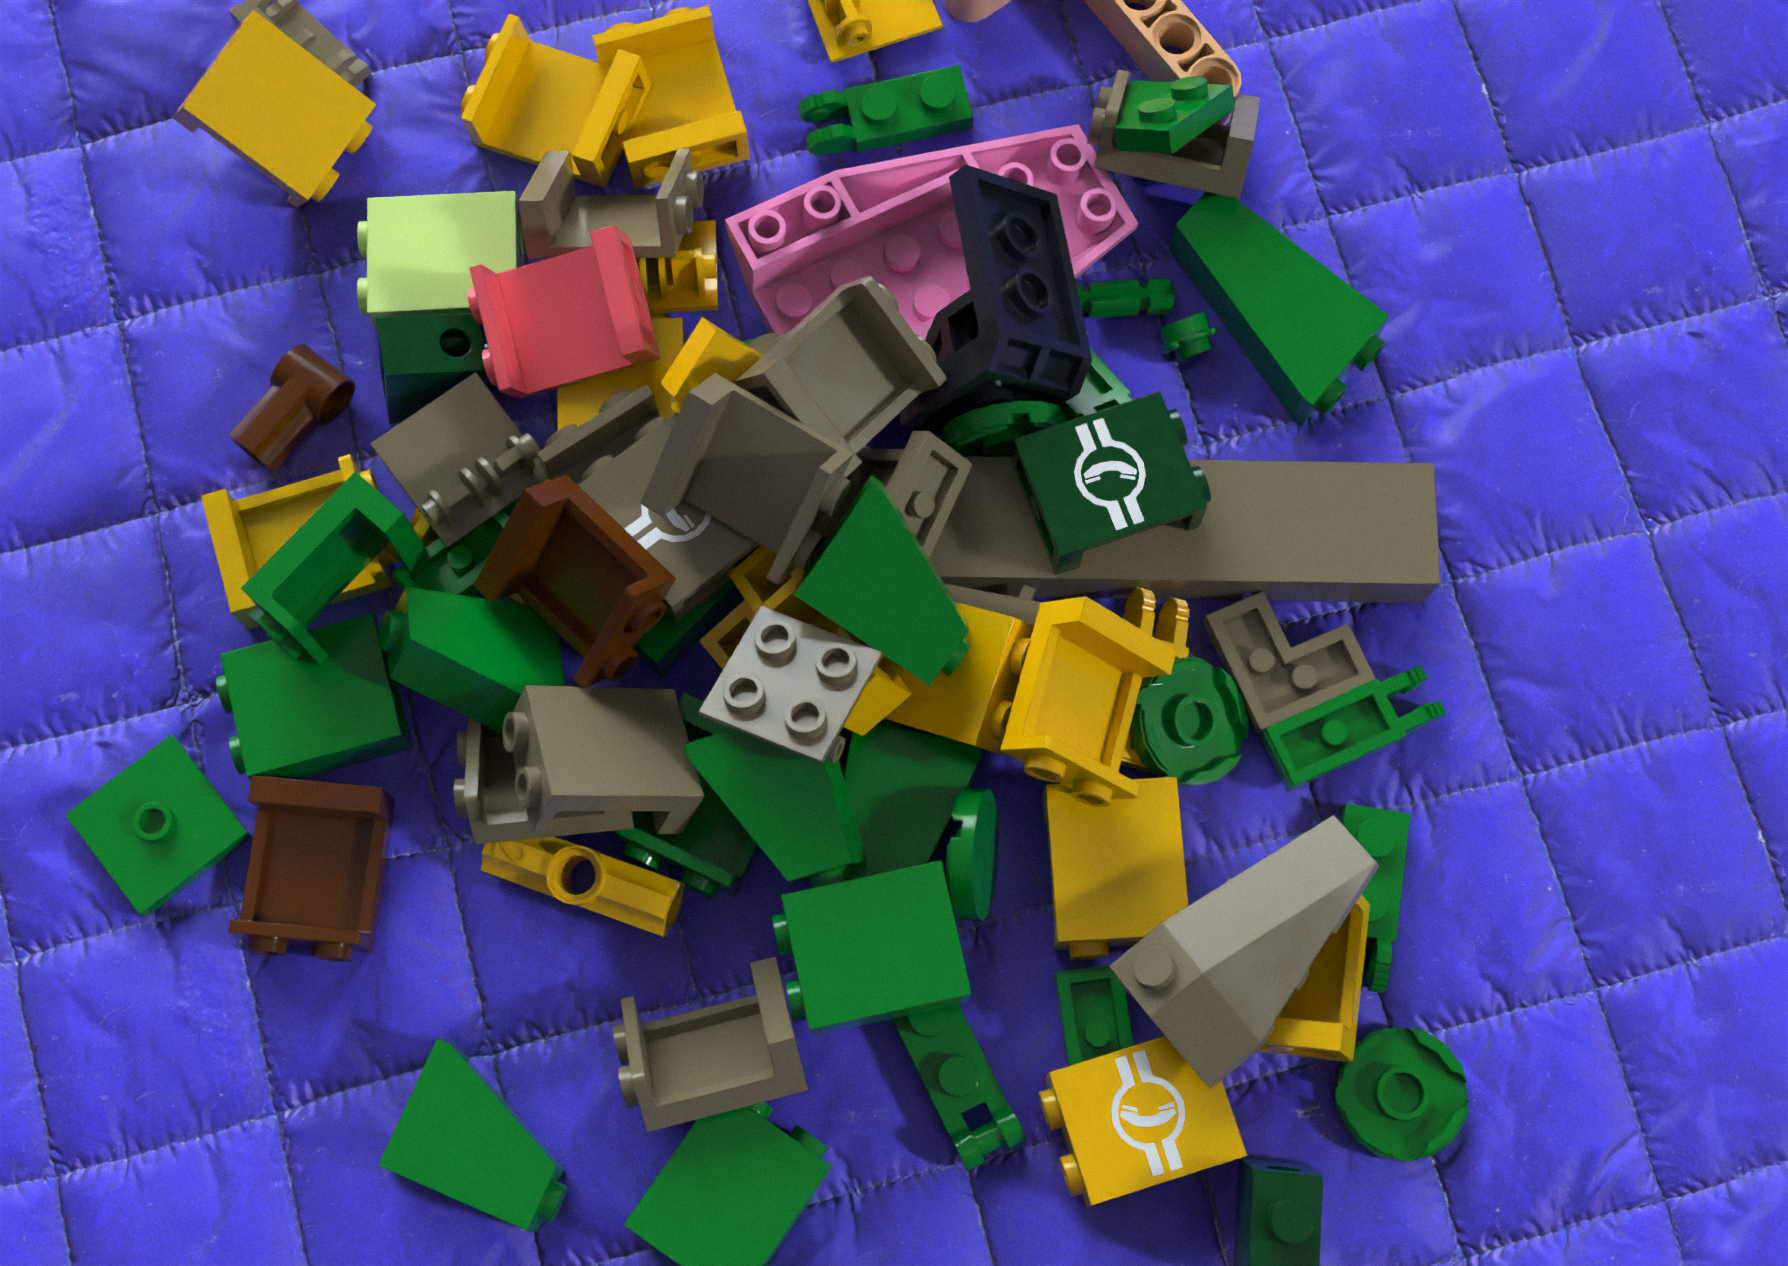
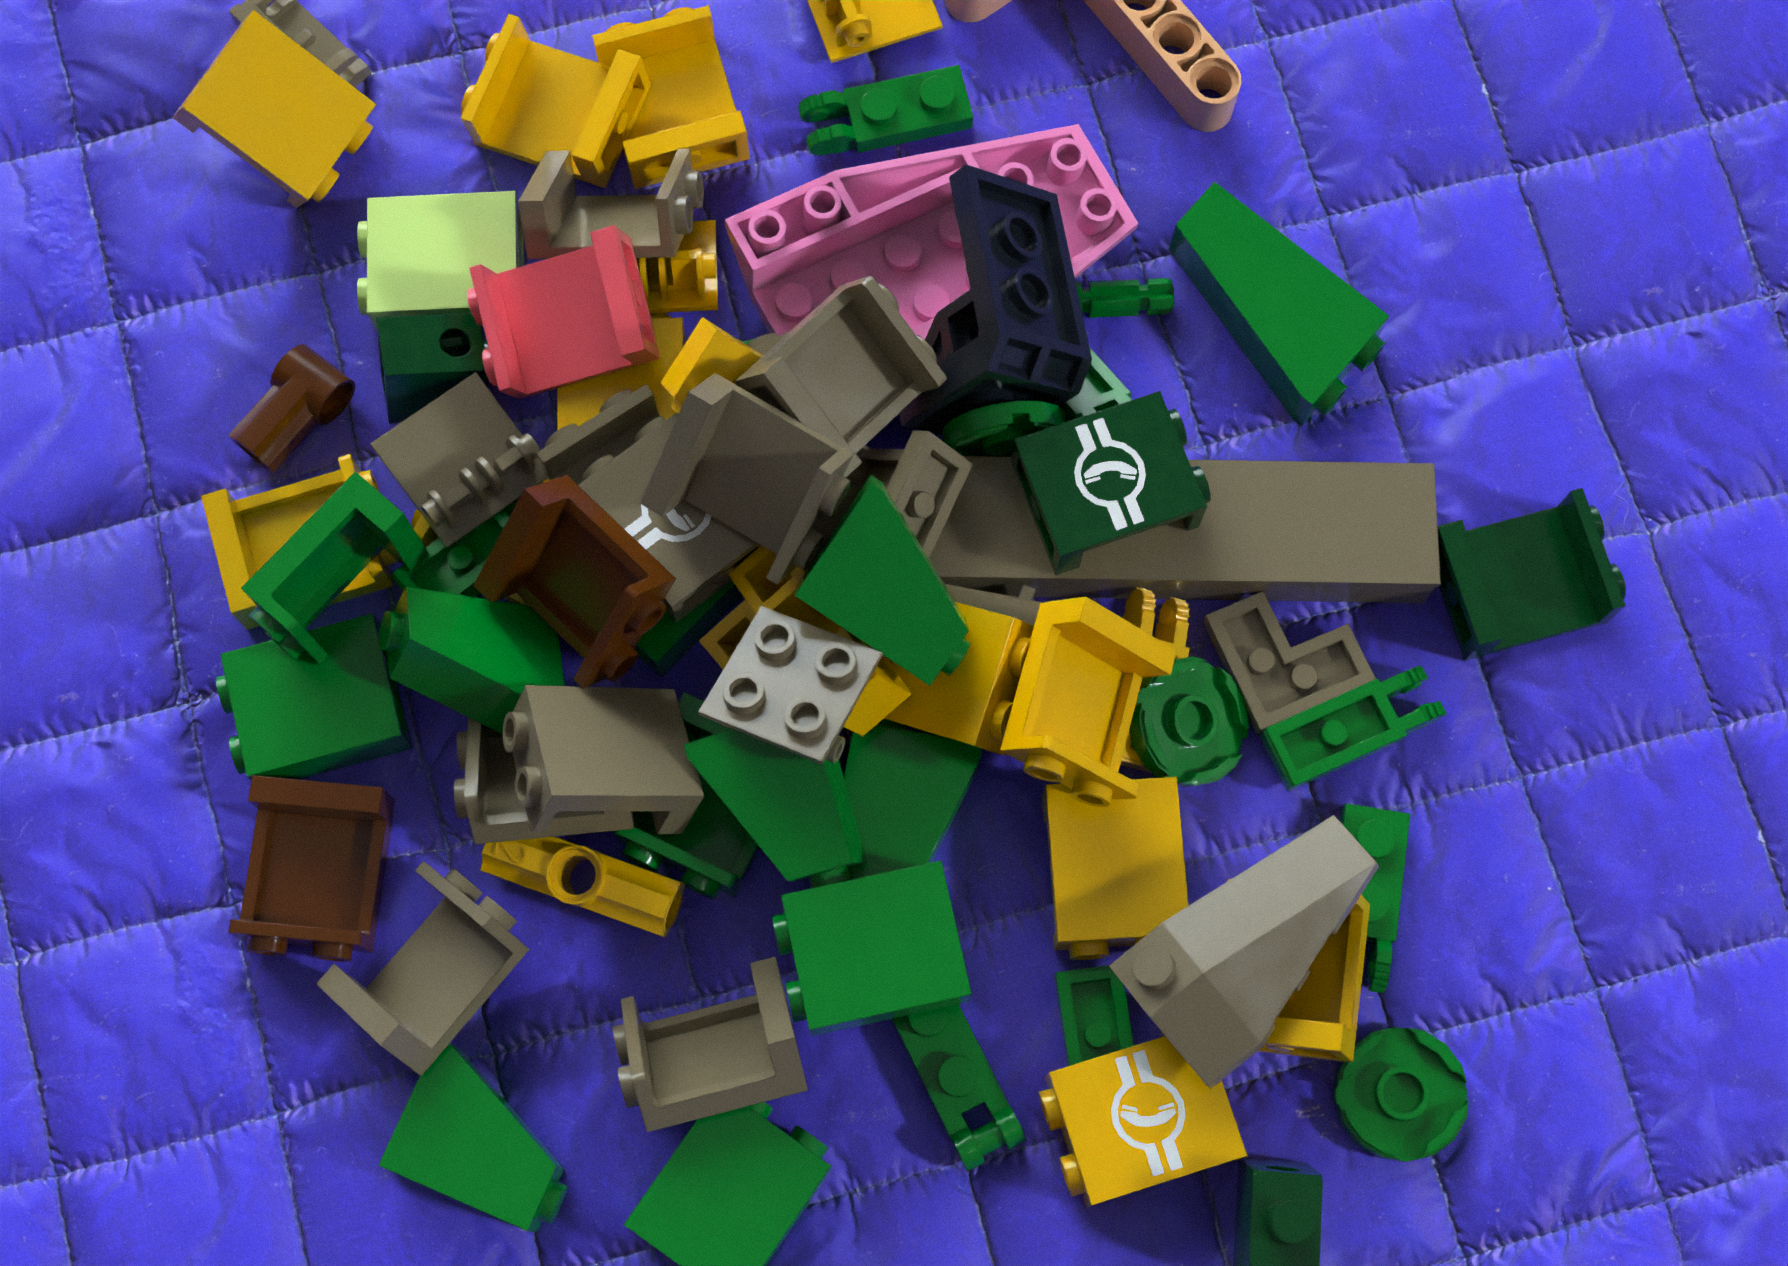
green plate [65,734,252,918] -> none
green tile [946,787,999,921] -> none
dark tan panel [1087,69,1260,199] -> none
green wing [1115,76,1235,154] -> none
green plate [1159,312,1219,362] -> none
none -> dark tan panel [316,861,530,1076]
none -> dark green panel [1438,488,1626,661]

